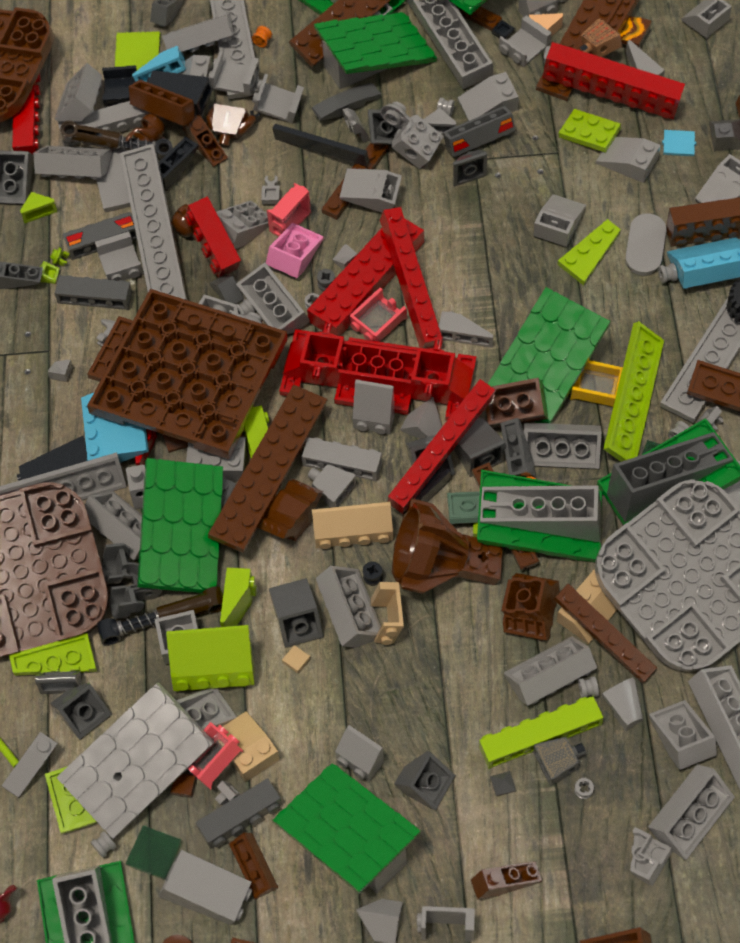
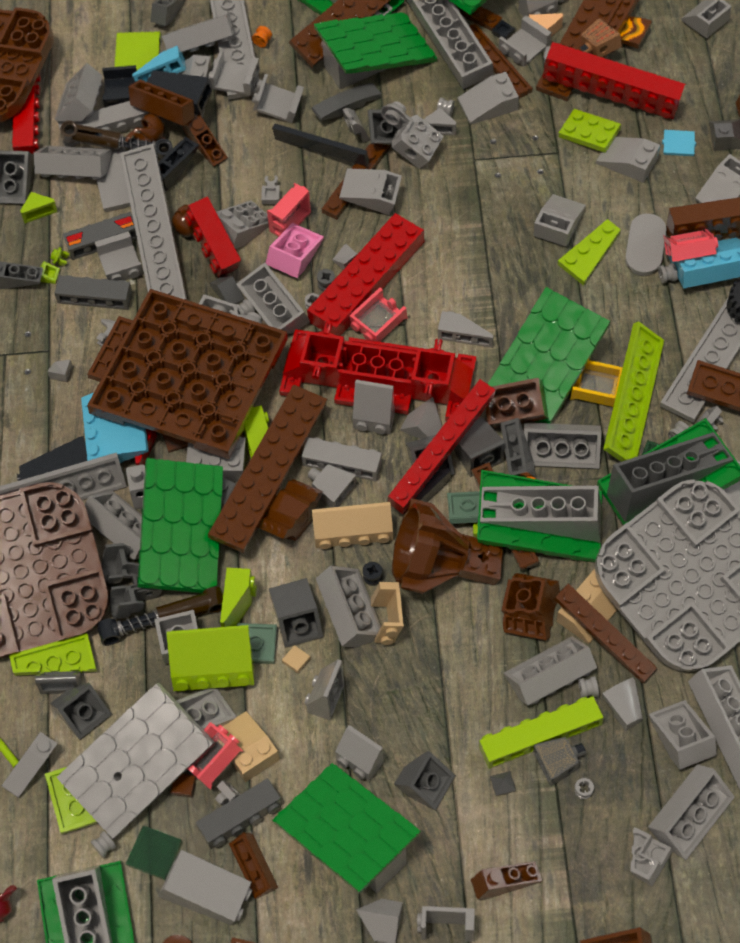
torso [206,104,260,147] -> none
red brick [380,207,442,349] -> none
dark grey brick [443,106,516,157] -> none
dark grey slope [453,150,487,187] -> none
light grey slope [626,40,665,77] -> none
none -> sand green tile [237,623,277,664]
none -> light grey slope [305,660,345,720]
none -> reddish brown tile [469,23,533,99]
none -> coral window [663,229,718,262]

